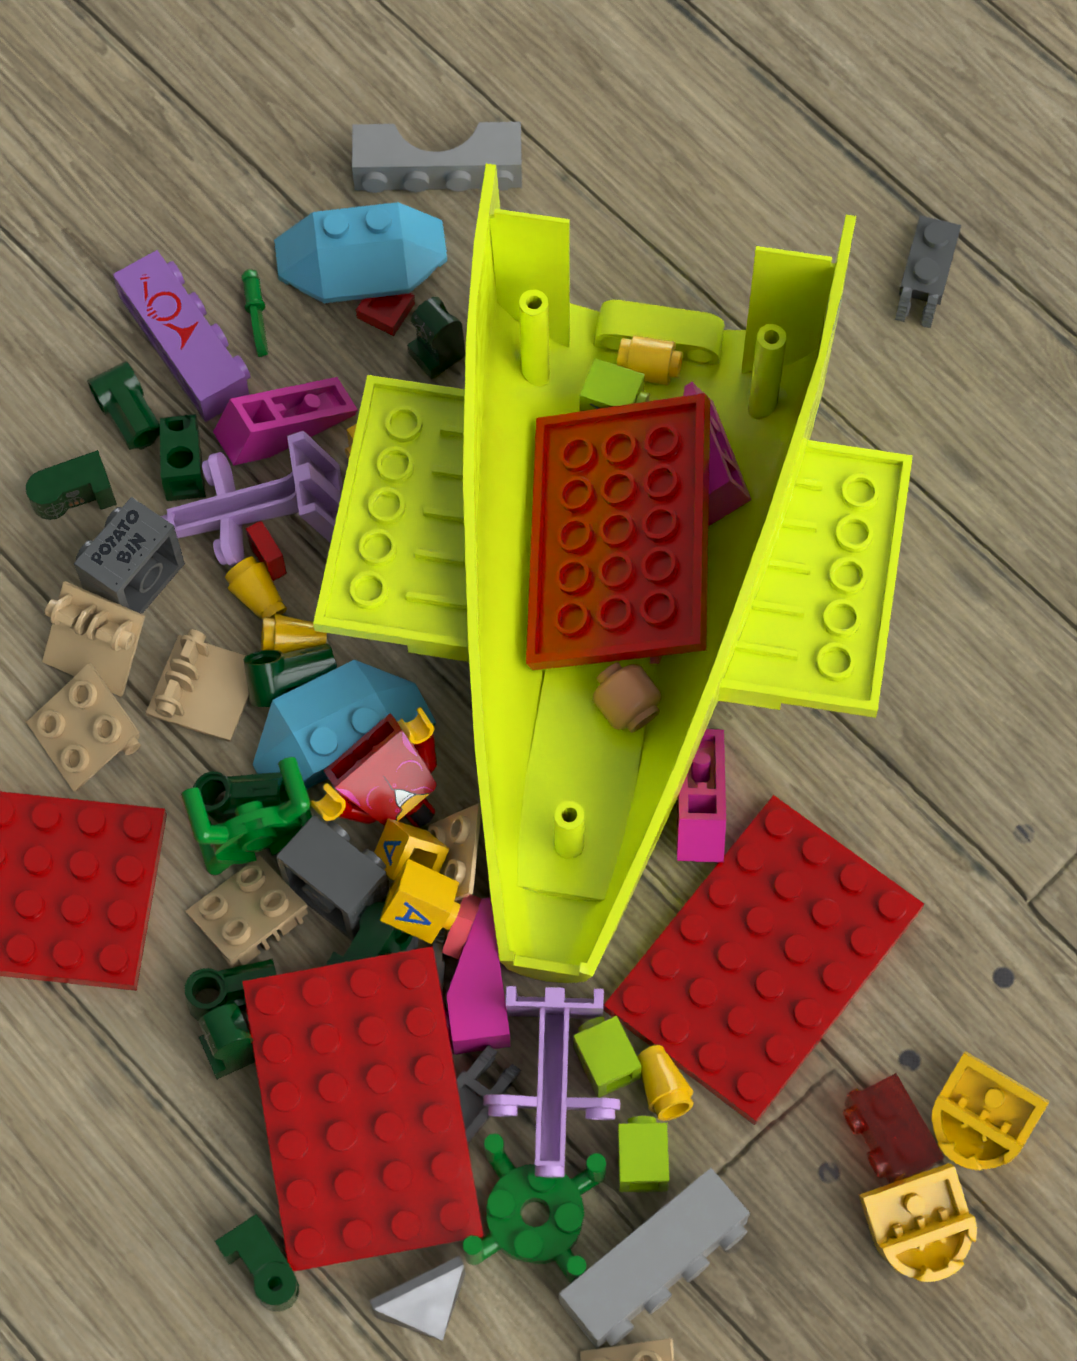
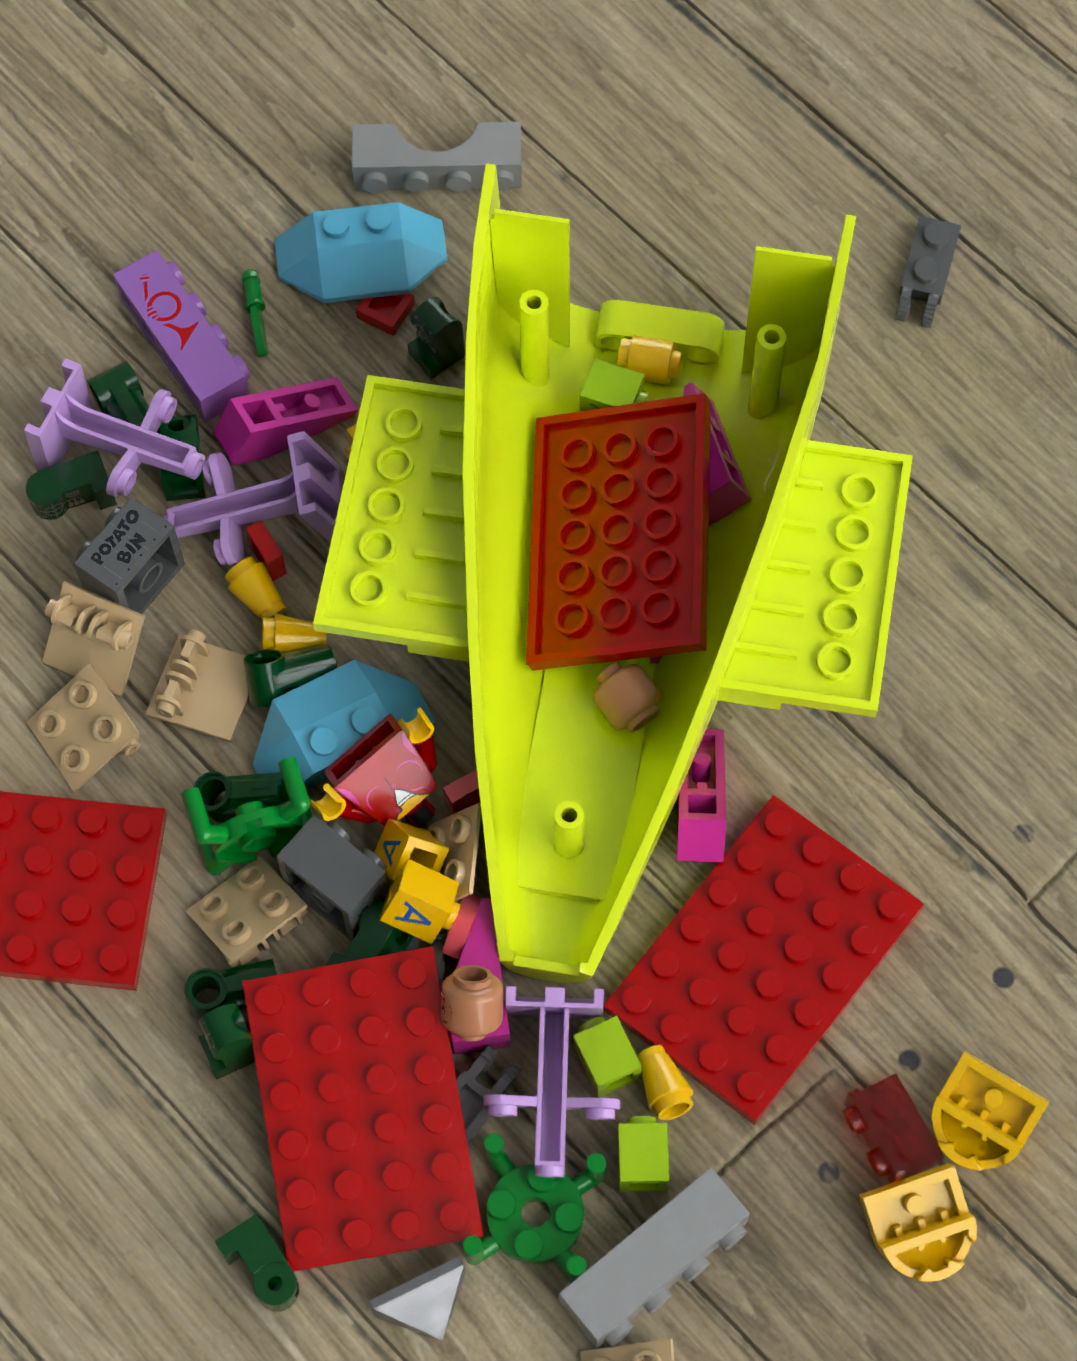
none -> lavender piece [24,358,205,497]
none -> nougat head [440,965,504,1041]
none -> coral tile [443,769,480,815]

